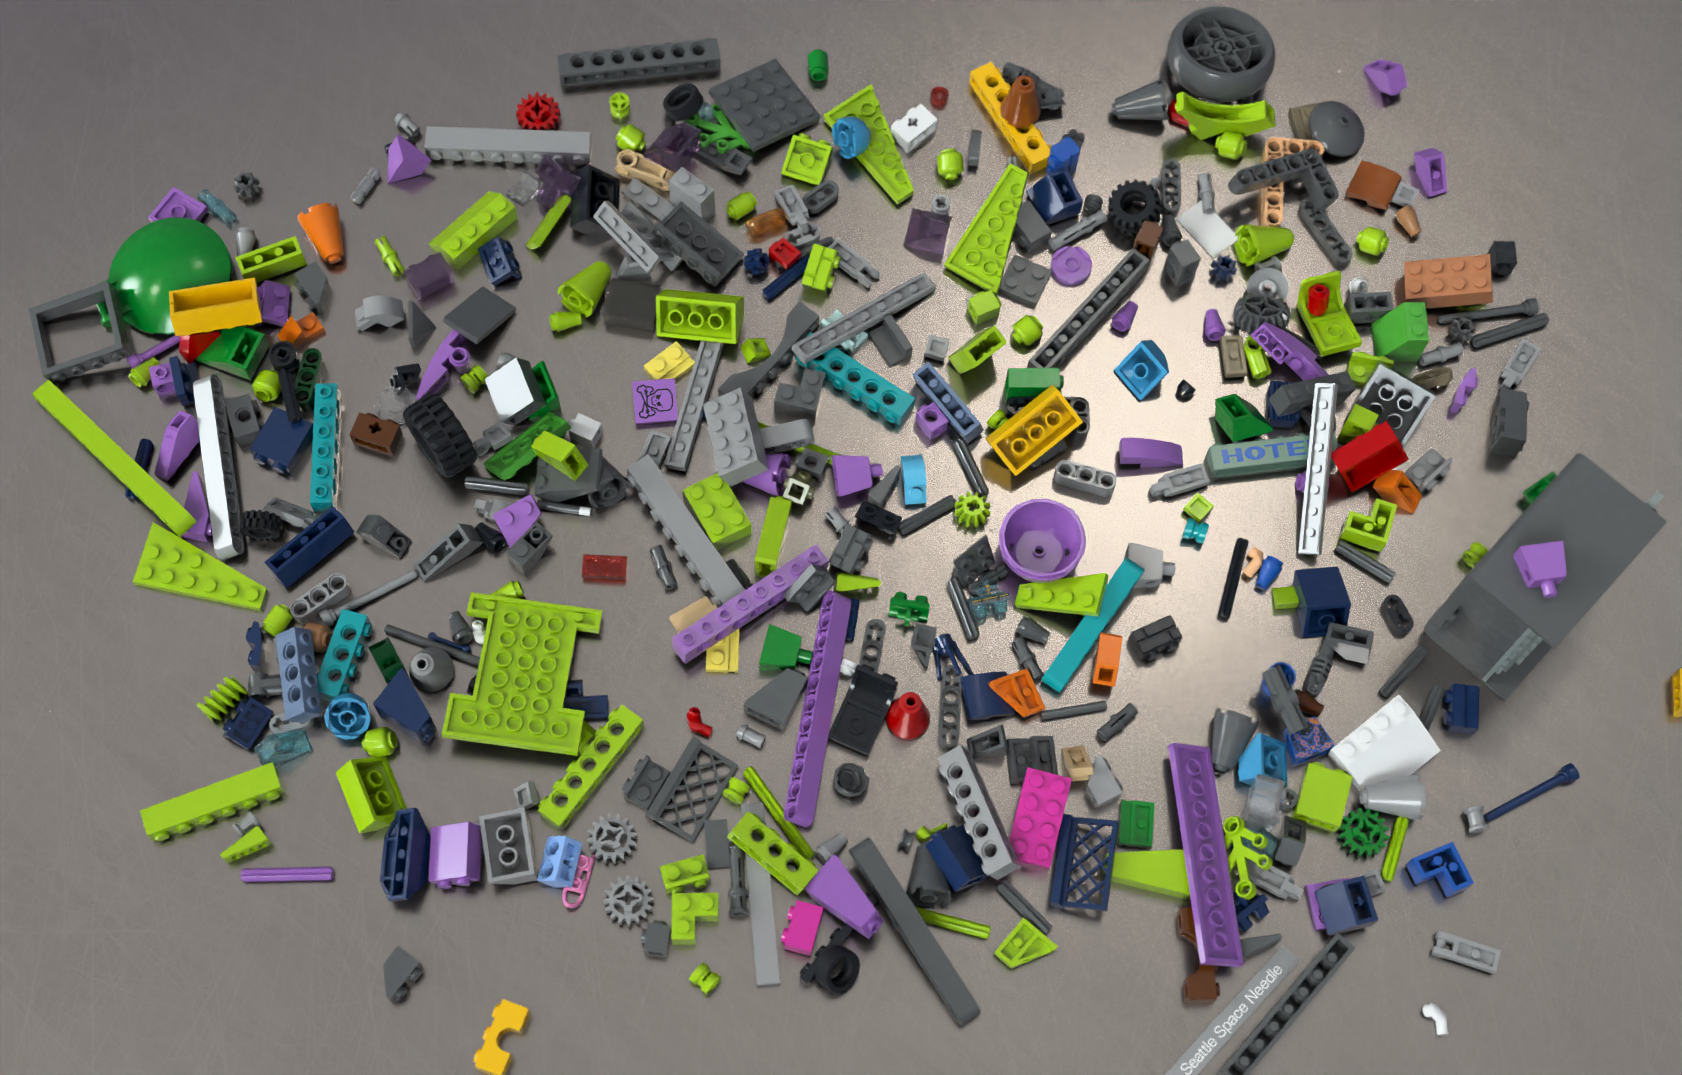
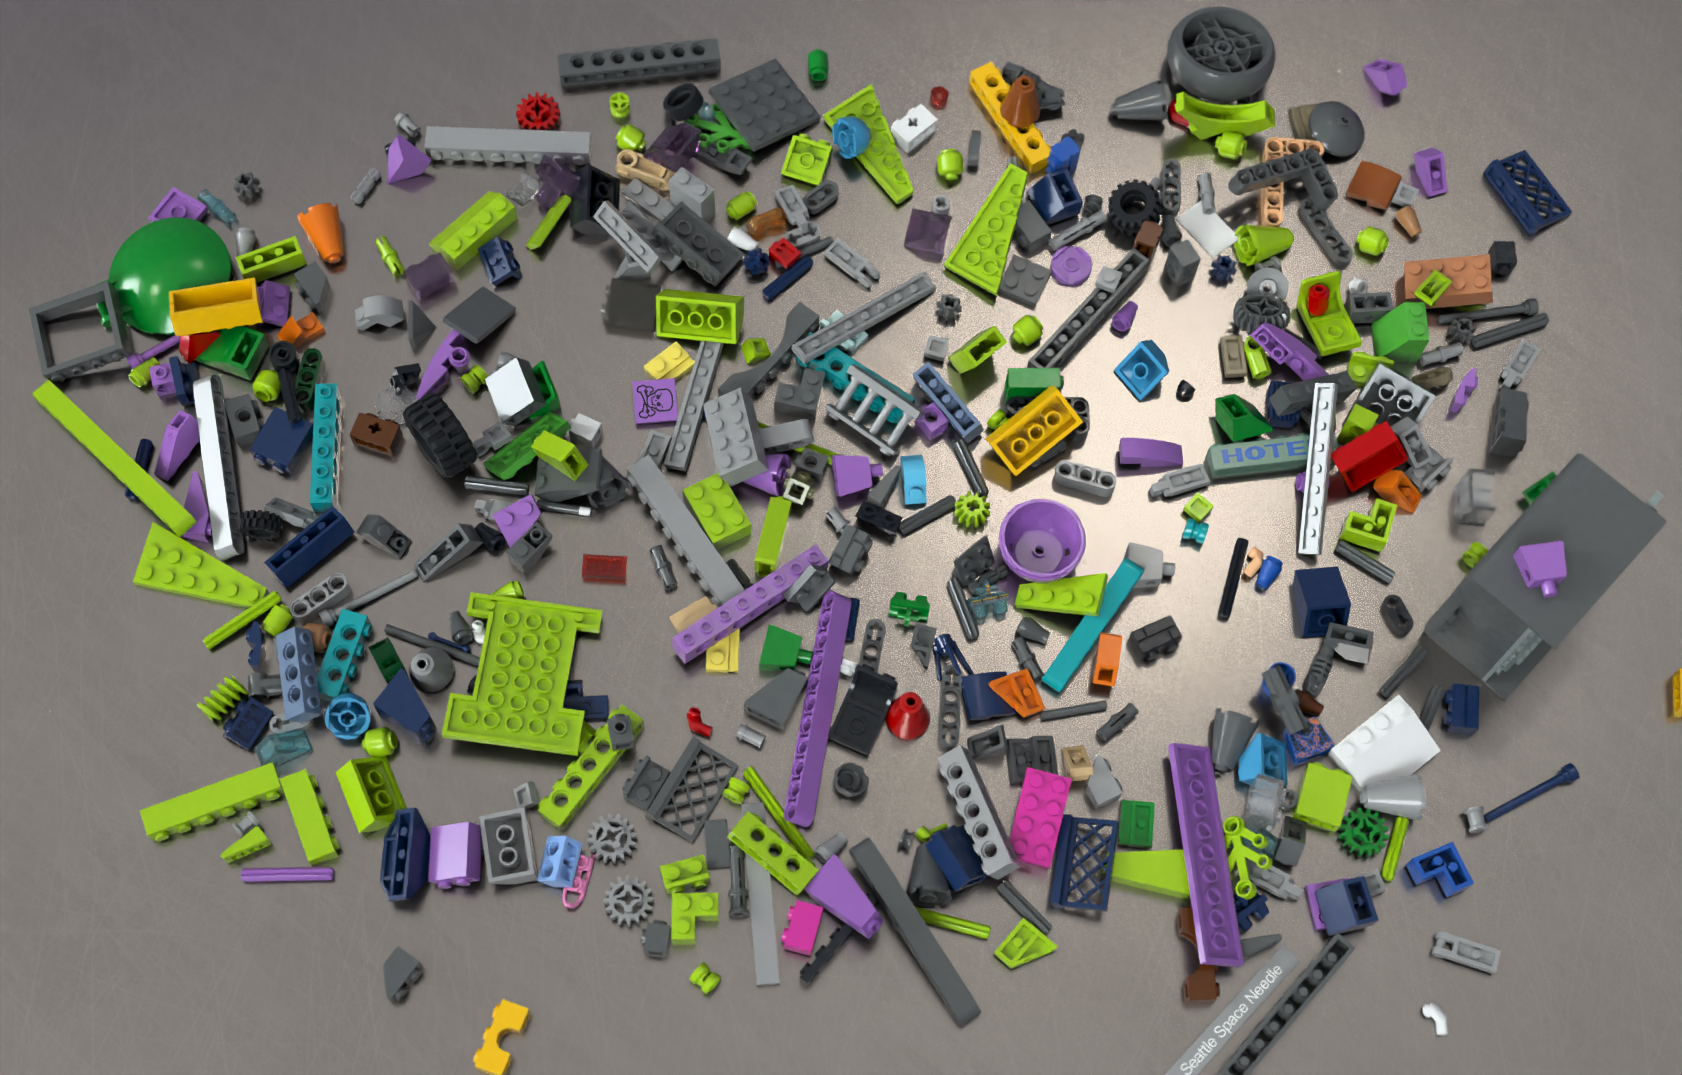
lime cone [549,311,582,332] -> none
lime cone [557,261,612,317] -> none
lime brick [801,244,841,292] -> none
black tyre [815,945,860,993] -> none
lime slope [834,572,881,592] -> none
dark grey panel [869,314,913,366] -> none
lime brick [967,290,1002,325] -> none
medium lavender cone [1205,309,1226,341] -> none
lime slope [1272,586,1299,609] -> none
none -> lime axle [203,591,282,649]
none -> lime brick [280,769,340,867]
none -> dark grey brick [607,714,635,751]
none -> white cone [727,227,759,251]
none -> light grey fence [824,365,925,456]
none -> dark grey gear [936,293,963,320]
none -> light grey plate [1095,265,1122,294]
none -> light grey brick [1391,417,1434,469]
none -> lime slope [1414,269,1453,308]
none -> clear brick [1454,468,1496,526]
none -> dark blue fence [1484,150,1572,236]

